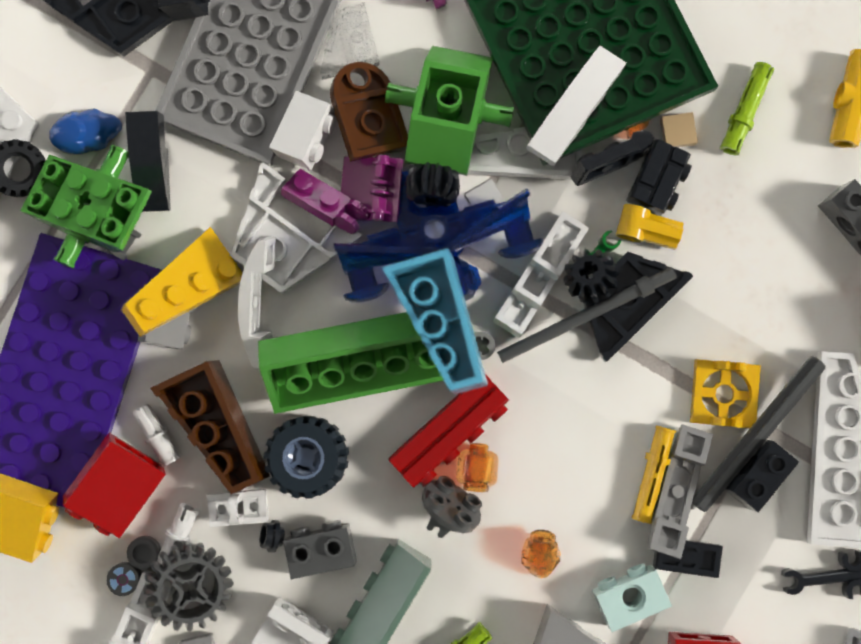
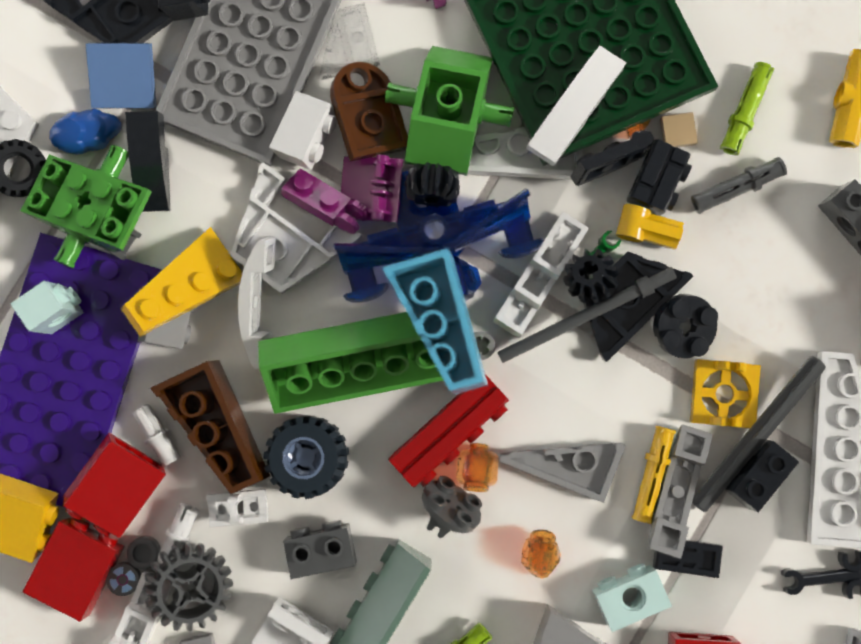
black plate [259,520,285,553] -> none
white sticker [465,179,503,214] -> none
none -> light aqua brick [10,281,84,334]
none -> red brick [22,517,125,622]
none -> medium blue tile [85,43,157,108]
none -> light grey wing [498,443,626,503]
none -> black plate [653,294,718,359]
none -> dark grey pin [691,157,787,214]

